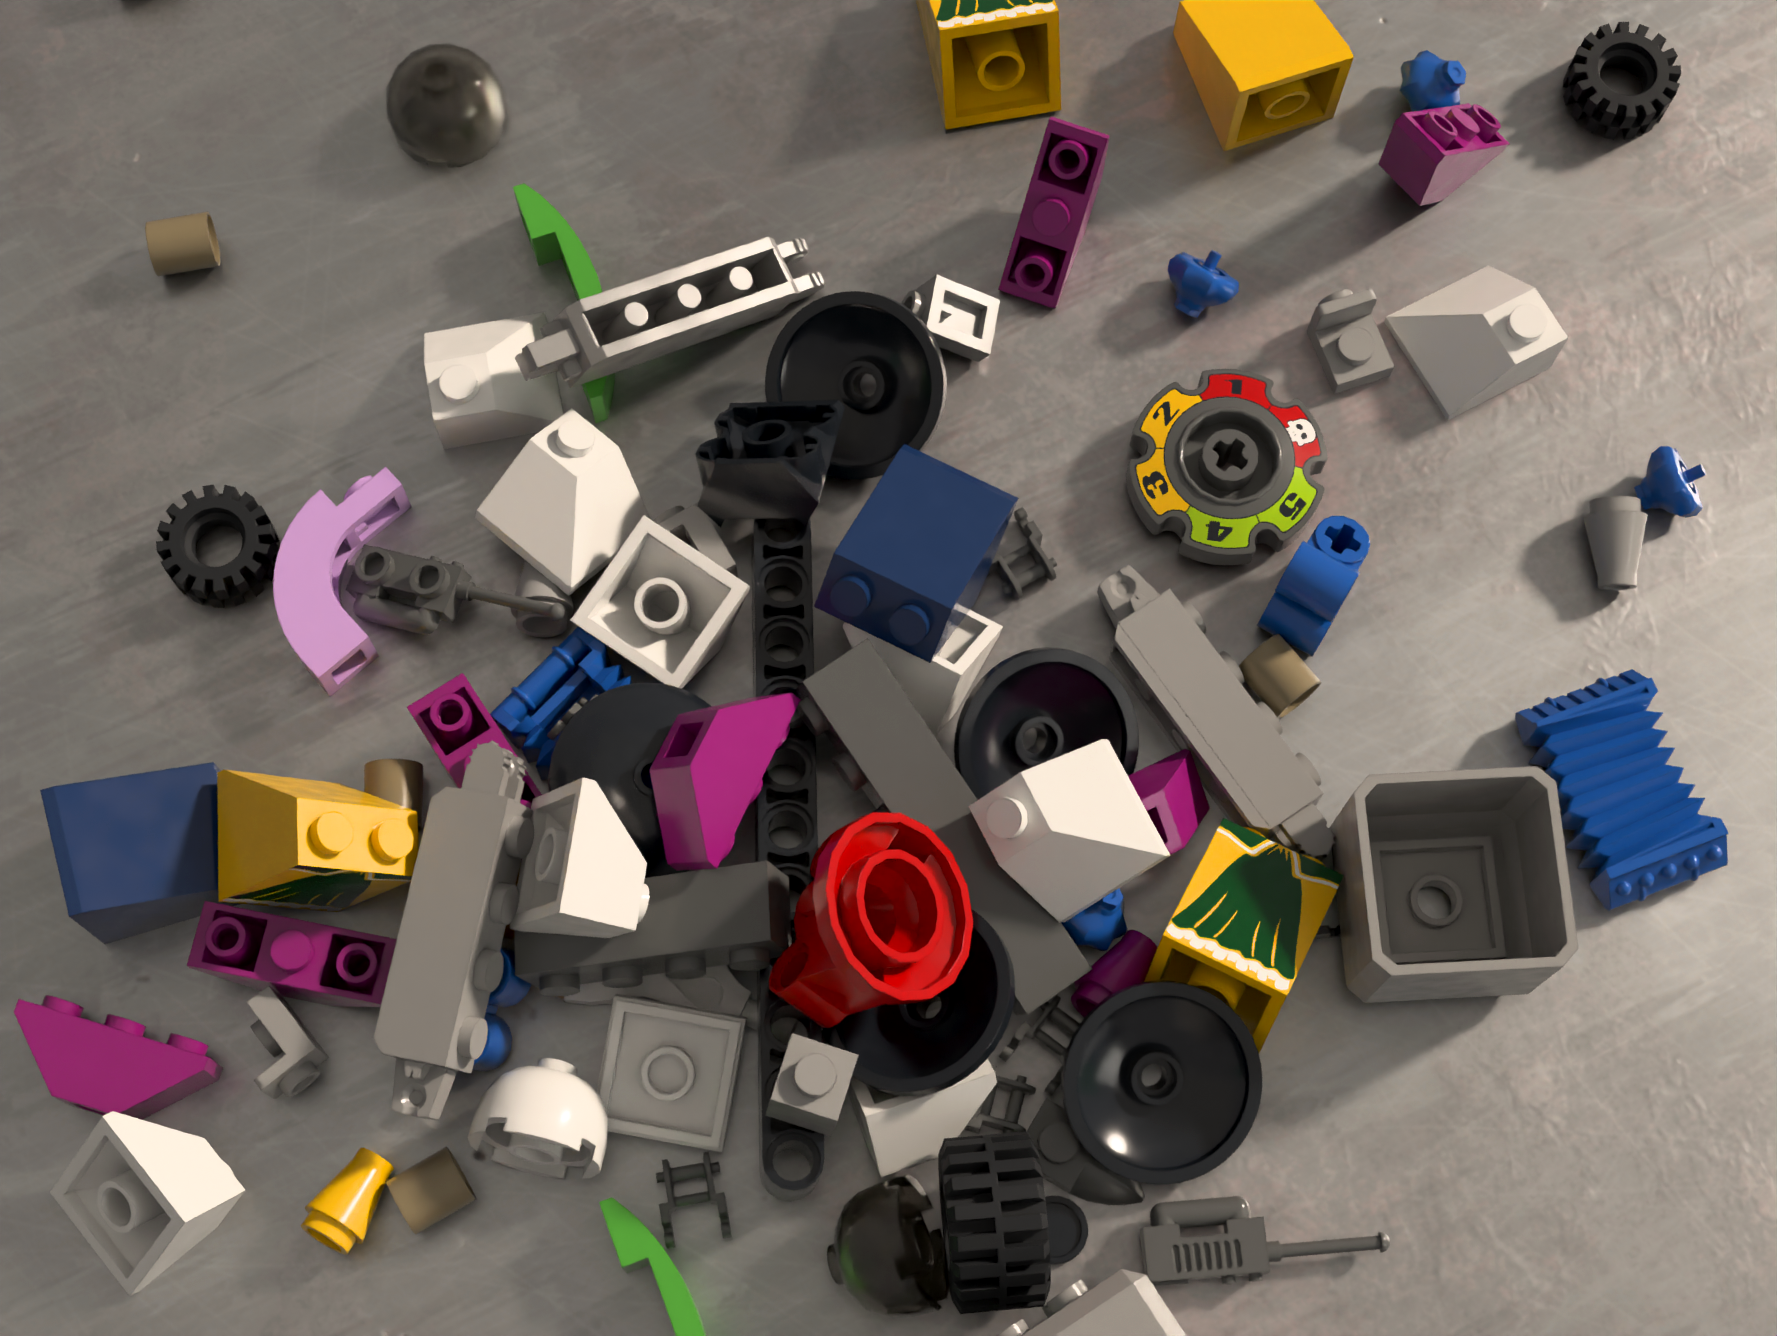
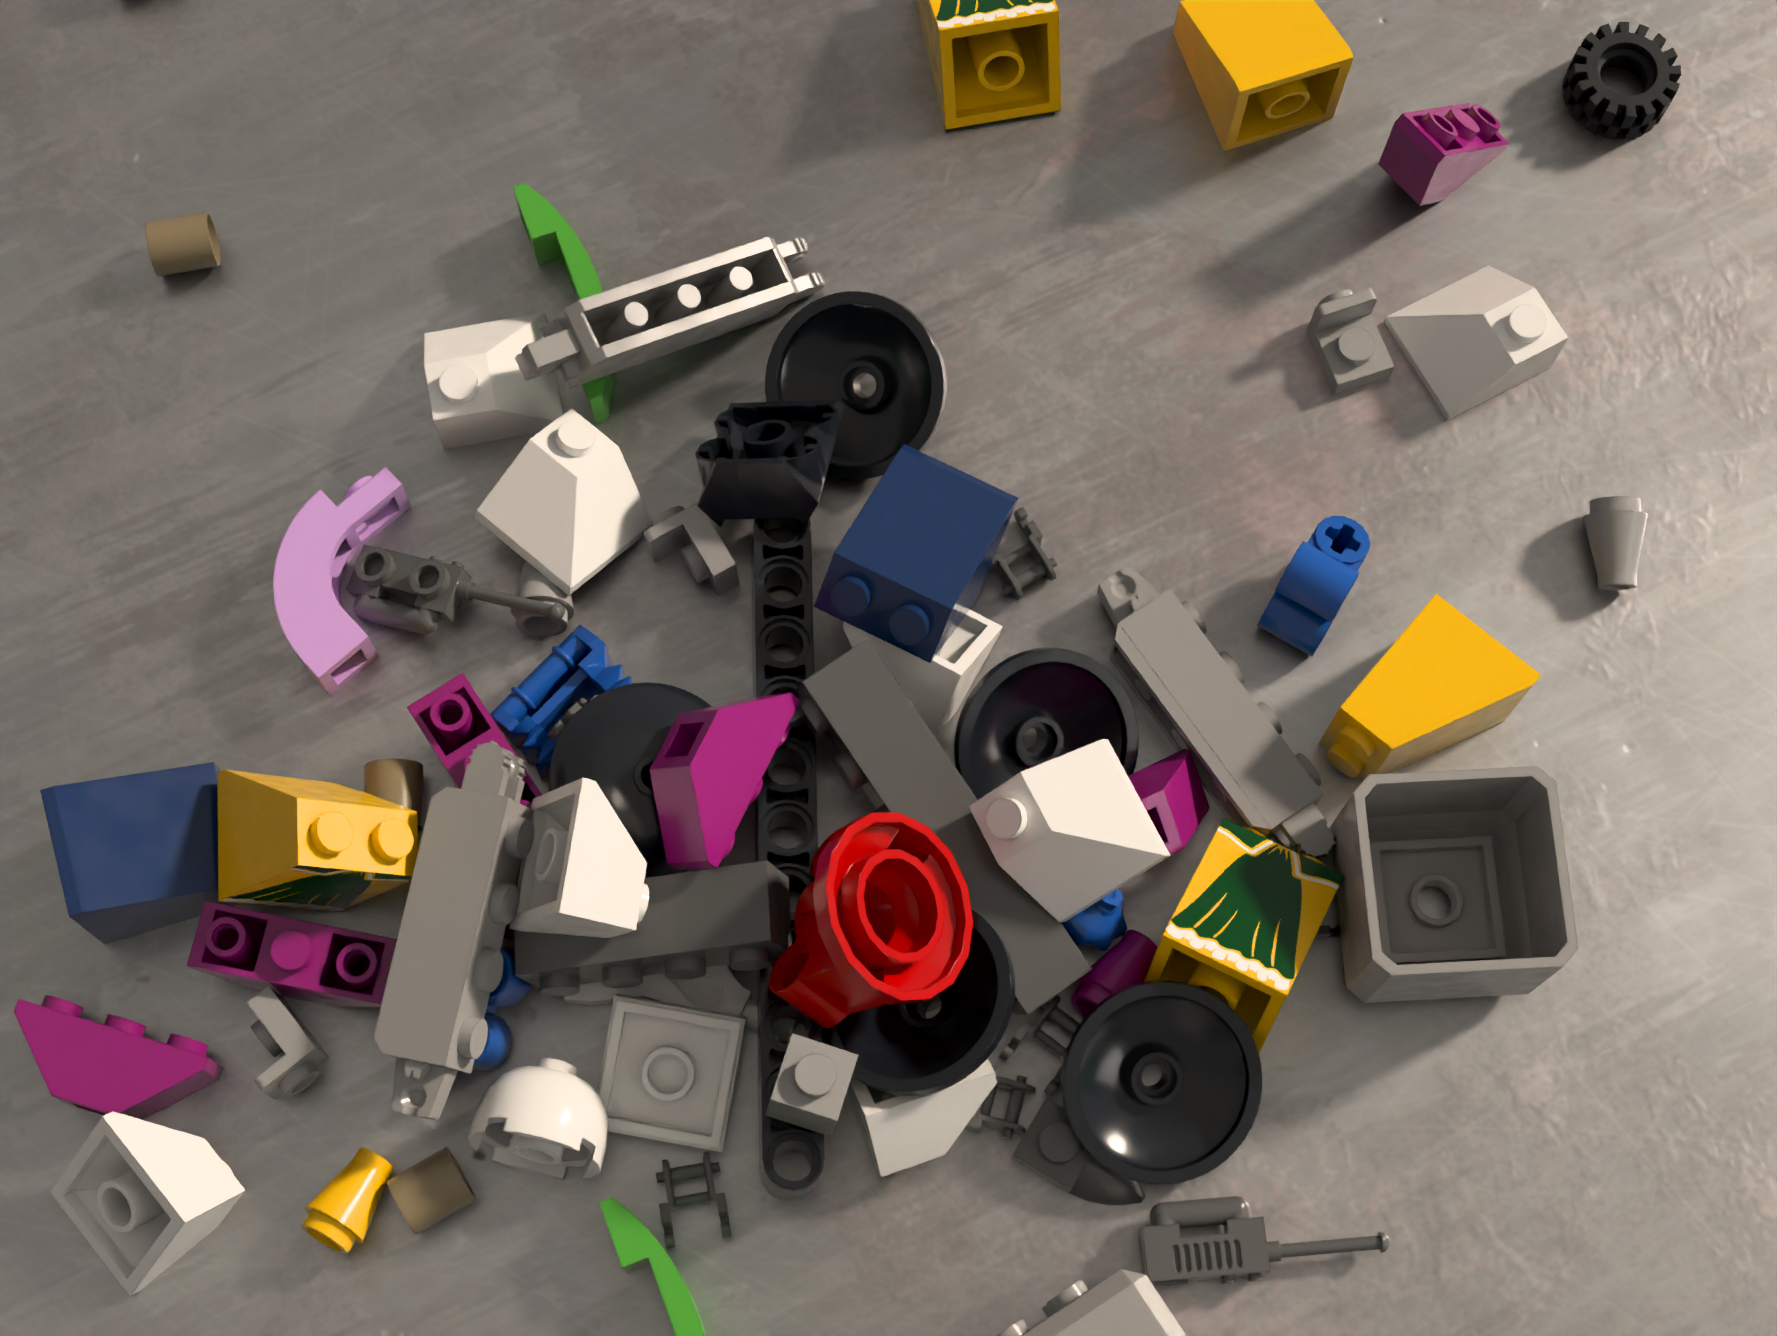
black tyre [156,485,280,608] -> none
clear smoke cylinder [386,43,507,168] -> none
white slope [570,515,750,689] -> none
clear smoke cylinder [827,1174,949,1319] -> none
bracket [901,275,1000,362] -> none
black tyre [938,1131,1051,1314] -> none
magenta slope [998,116,1110,309] -> none
black piece [1045,1196,1088,1265] -> none
dark grey piece [1126,369,1328,566] -> none
blue piece [1167,250,1239,318] -> none
dark tan beam [1239,634,1321,719] -> none
blue piece [1400,50,1466,112] -> none
blue piece [1515,669,1729,911] -> none
blue piece [1634,446,1706,518] -> none
none -> yellow slope [1318,594,1541,780]

